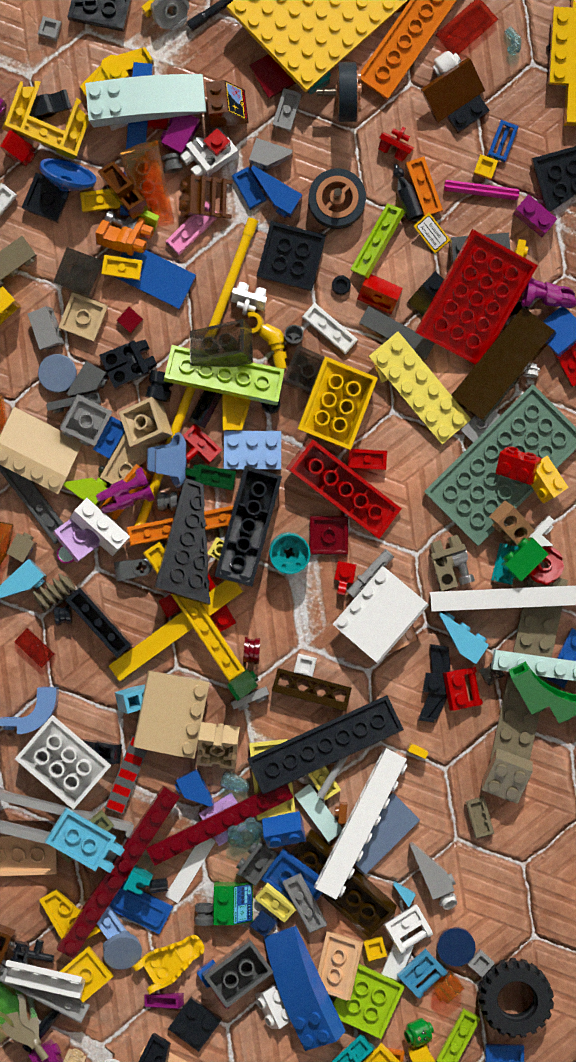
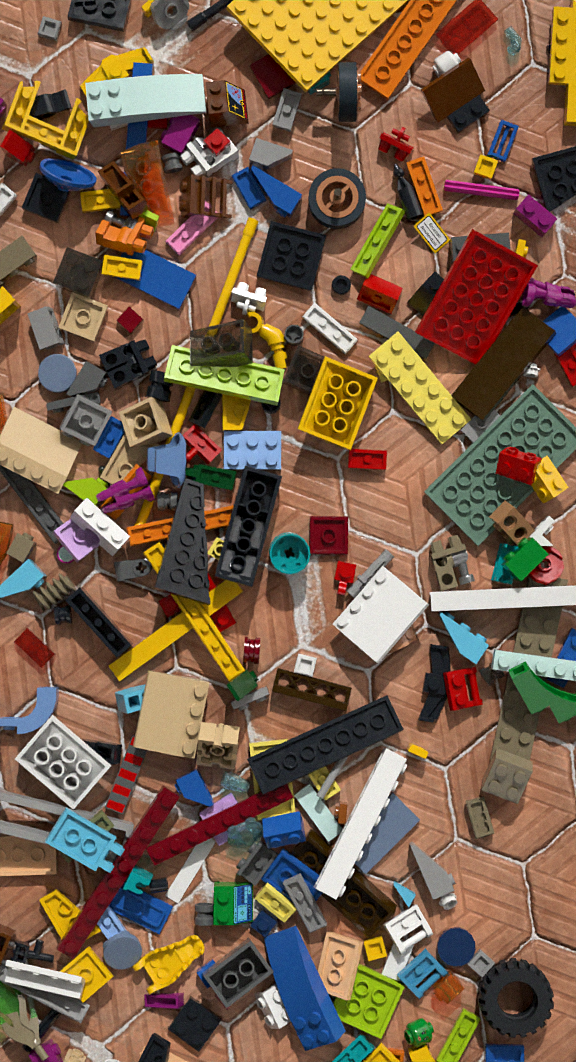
red slope [286,438,402,539] -> none

